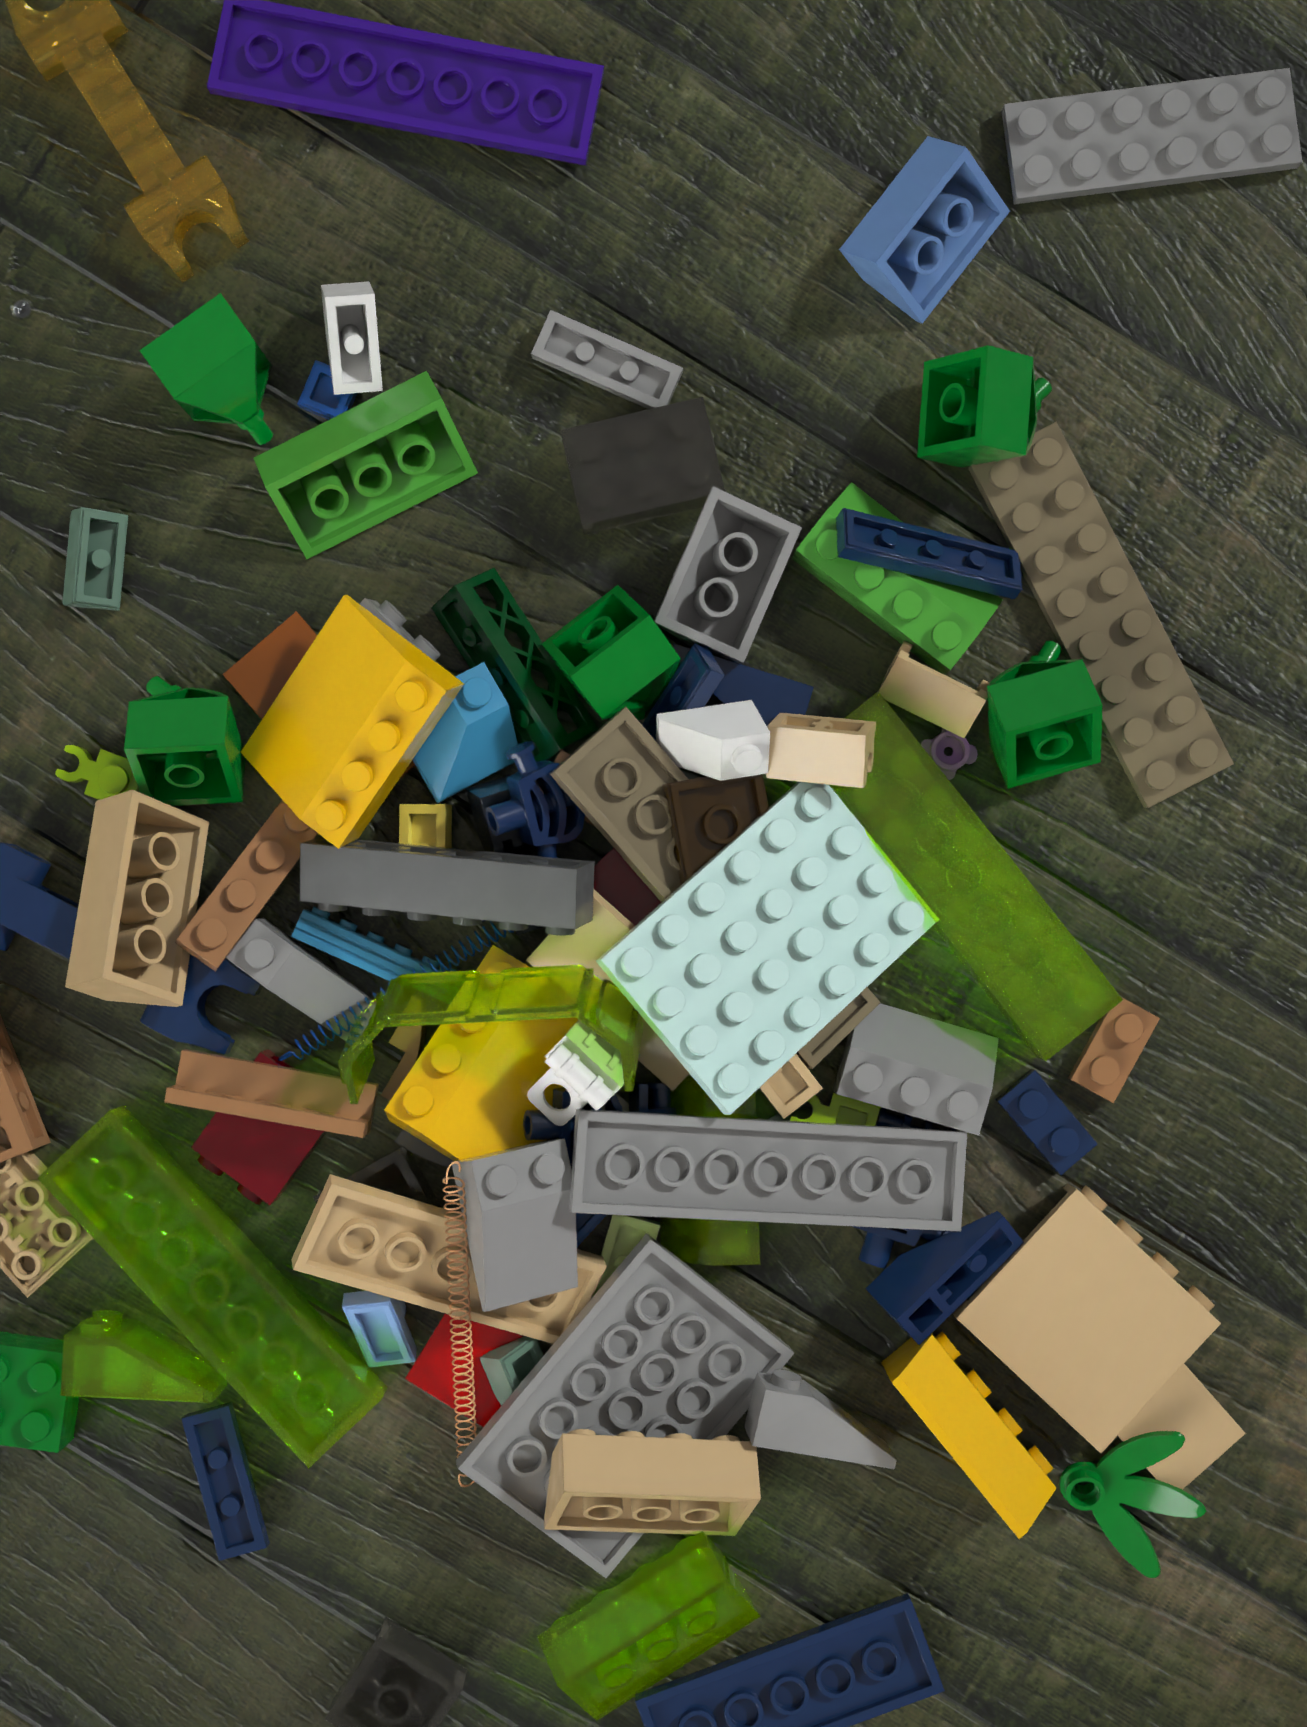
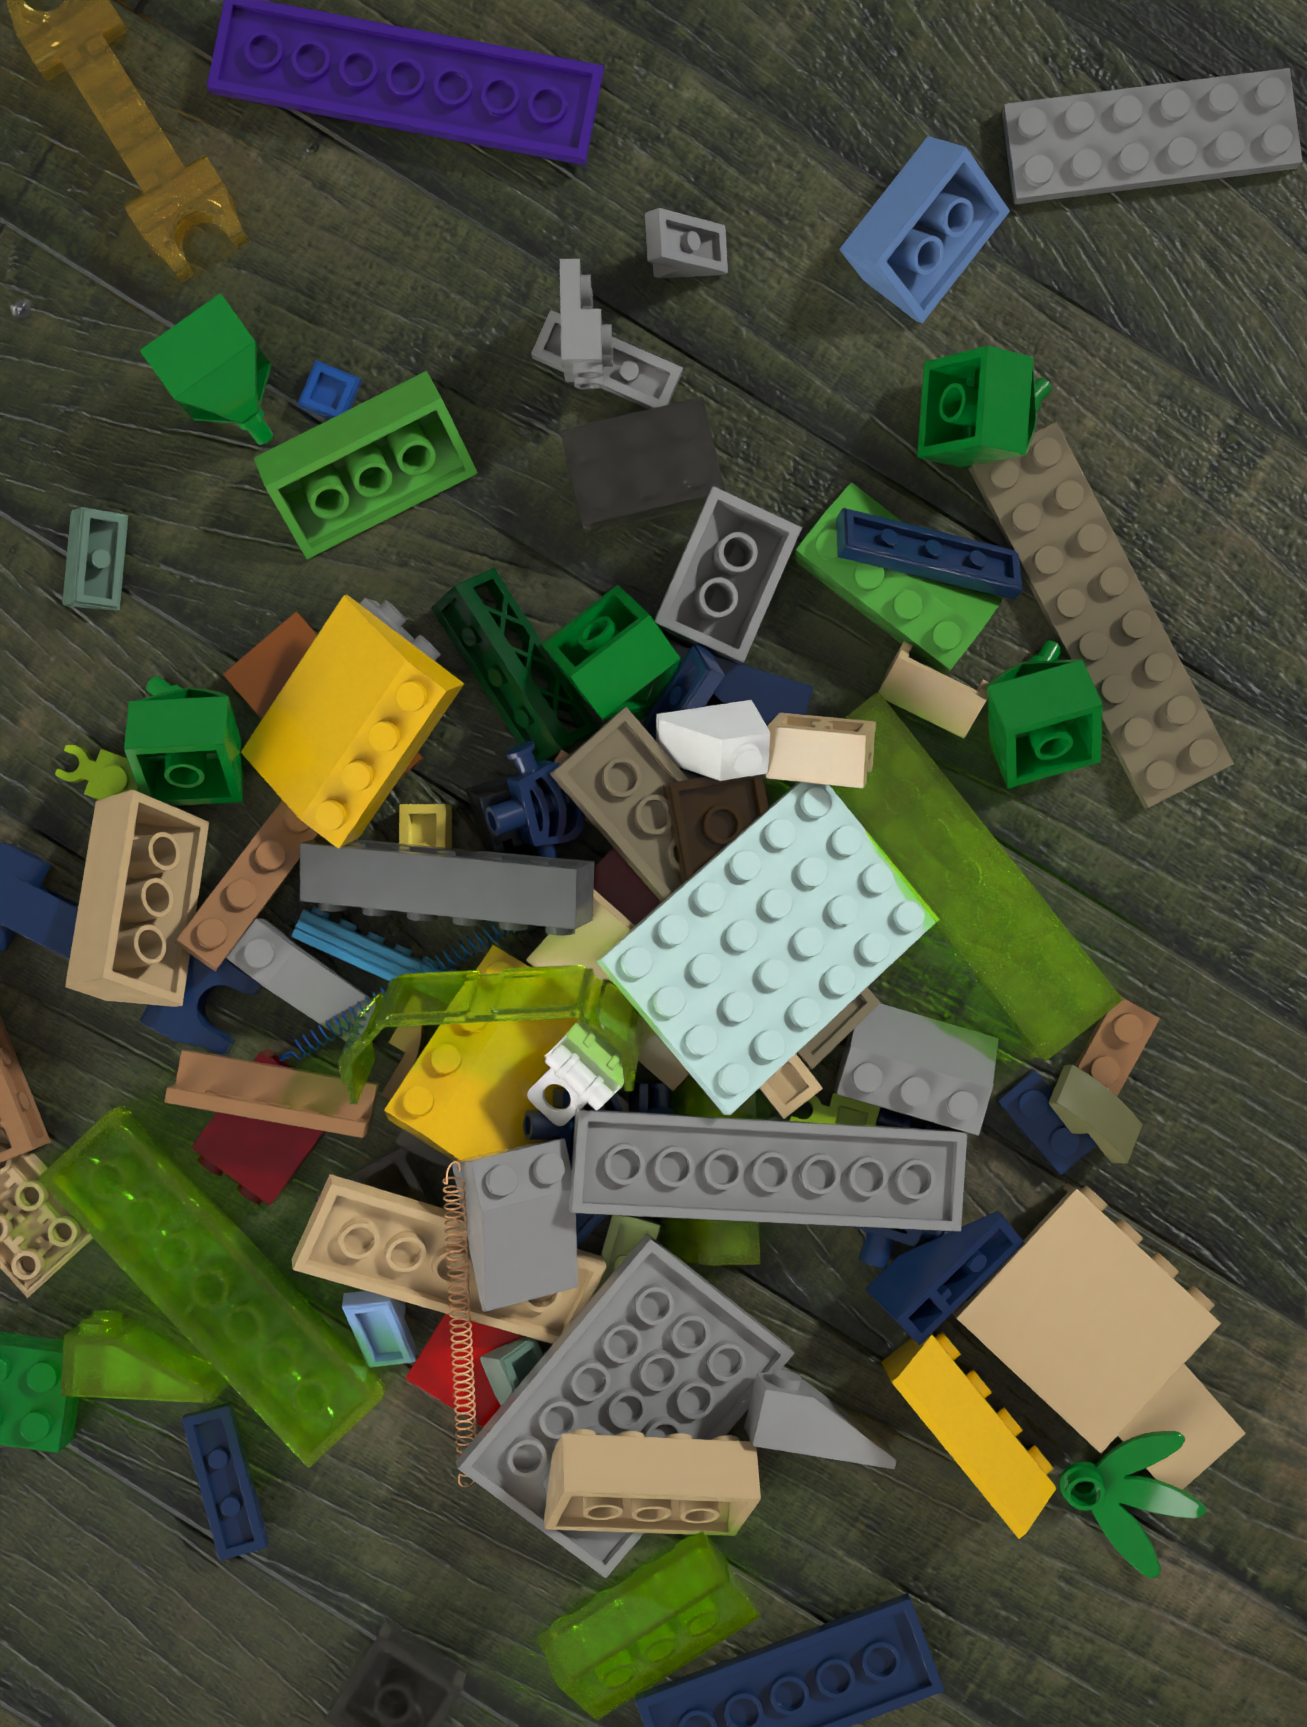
white slope [321,281,383,395] -> none
dark azure slope [413,662,518,804] -> none
medium lavender plate [919,728,977,781] -> none
none -> light grey plate [560,259,613,389]
none -> light grey slope [645,208,728,278]
none -> olive slope [1049,1065,1143,1164]

